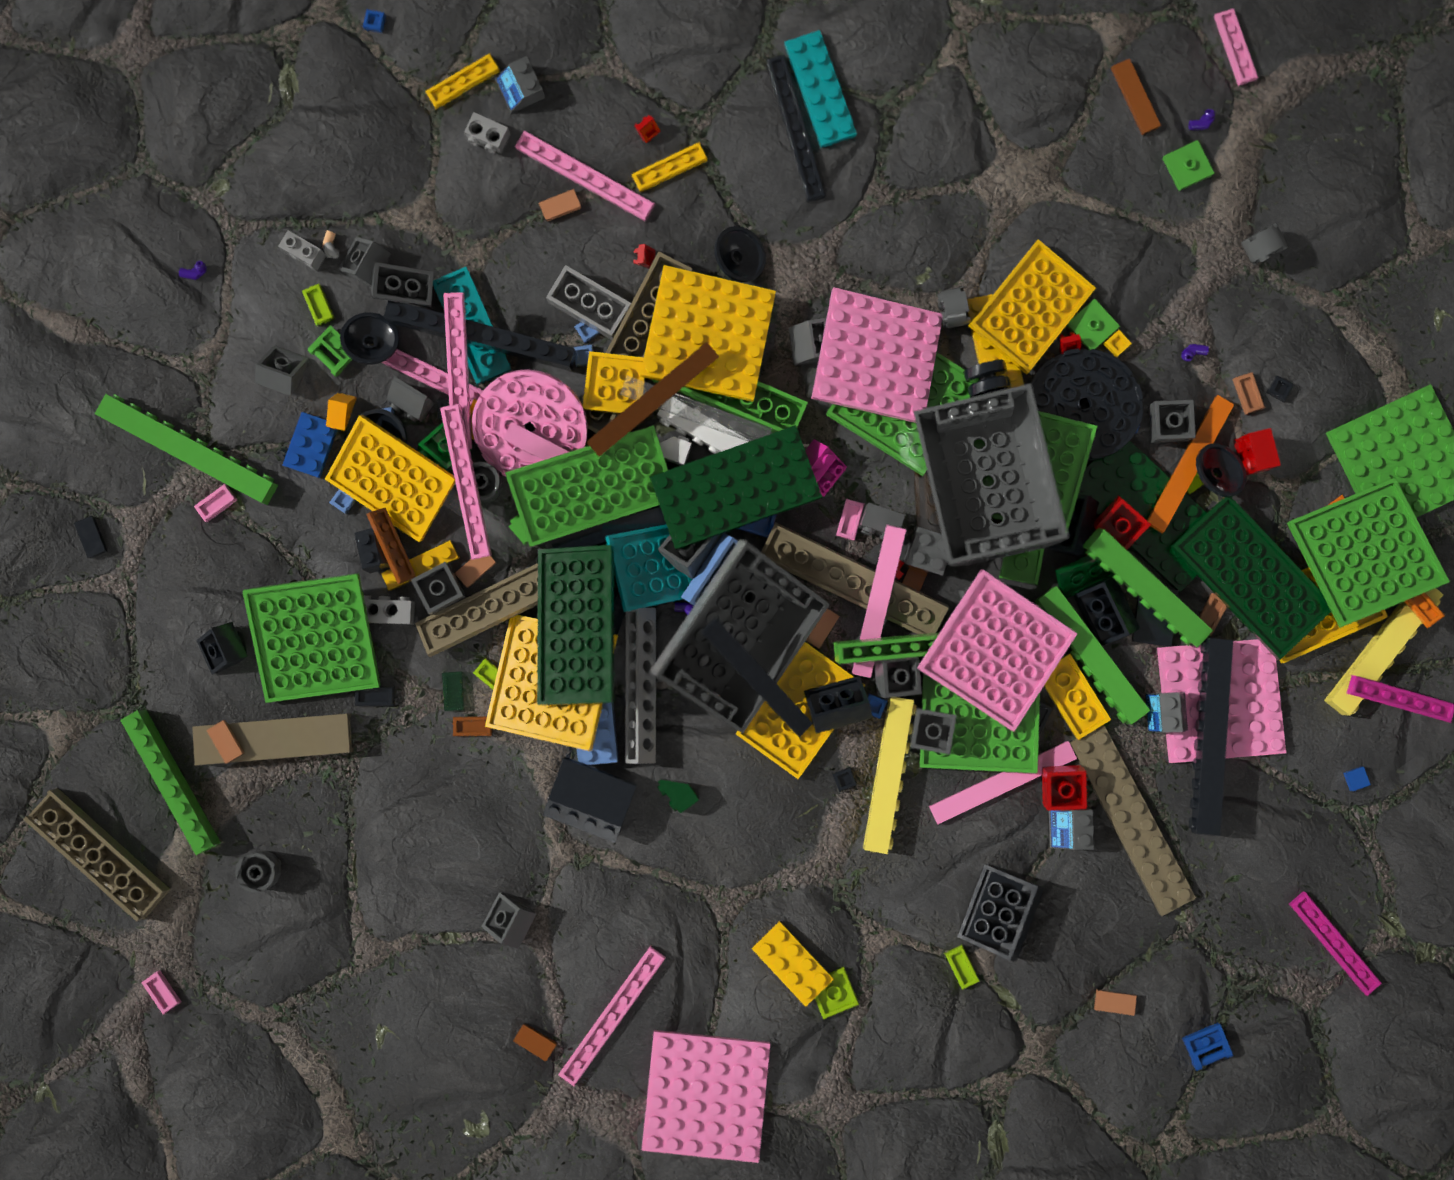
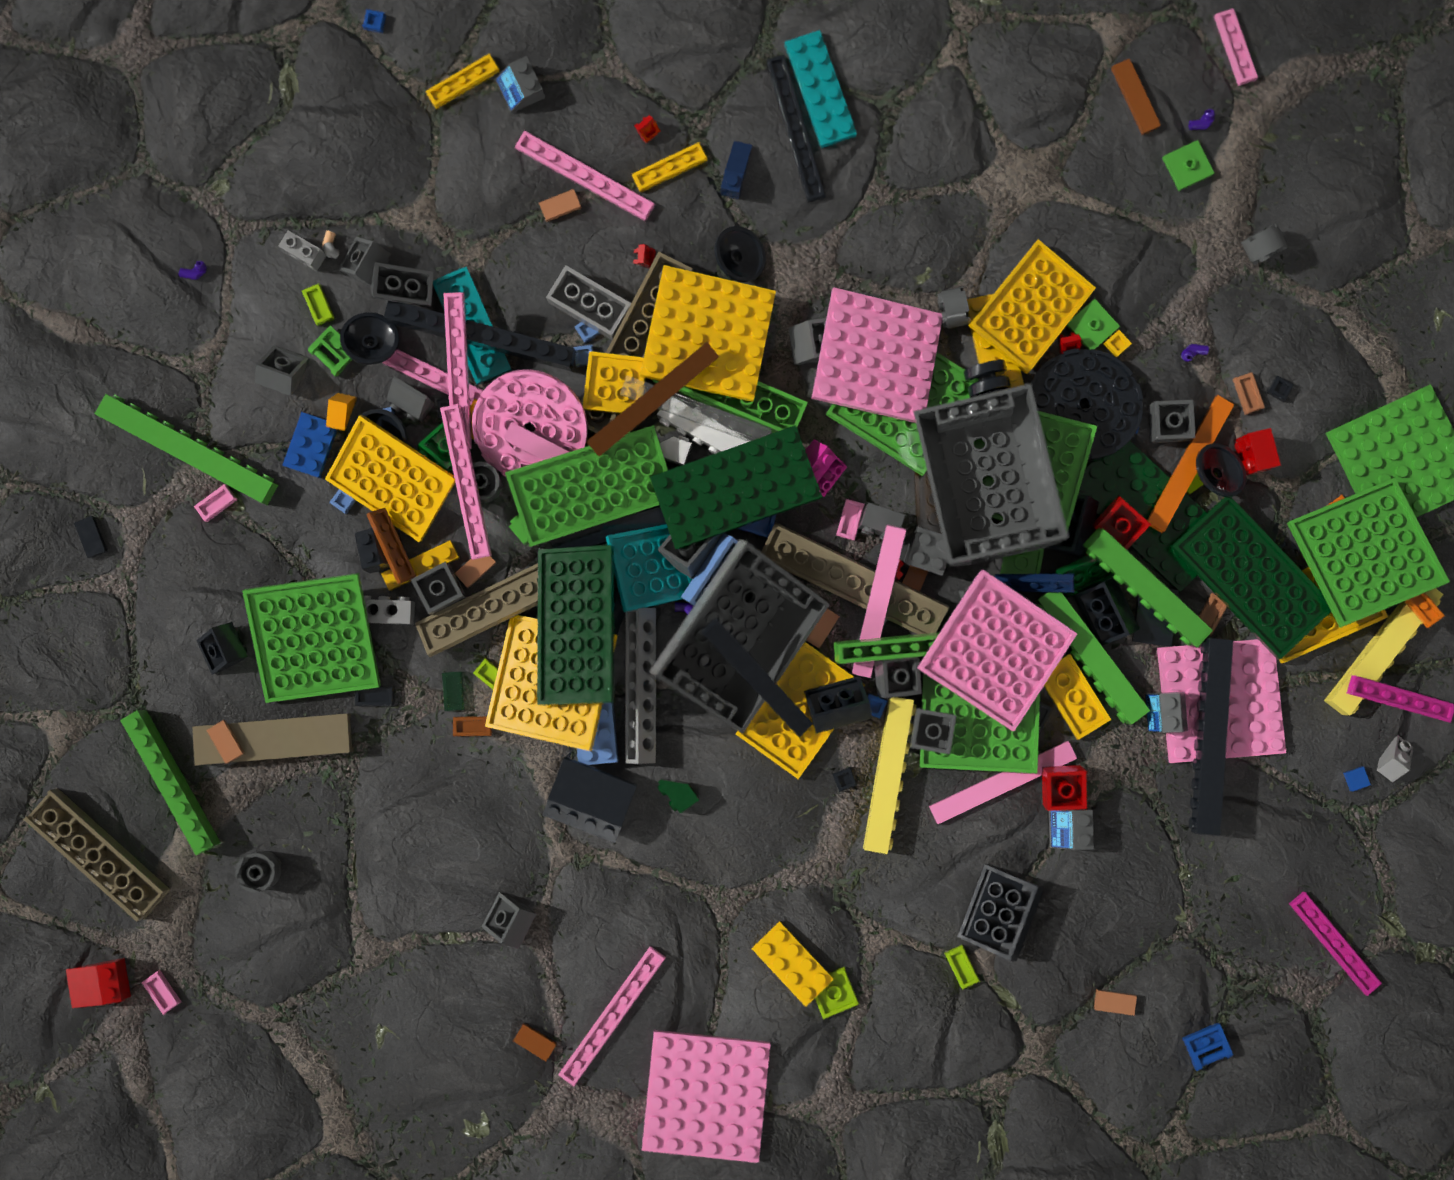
light grey brick [464,112,511,154] -> none
dark tan plate [1069,725,1196,916] -> none
none -> red slope [66,958,131,1008]
none -> dark blue slope [721,141,752,200]
none -> dark blue tile [995,574,1075,592]
none -> light grey slope [1377,736,1413,782]

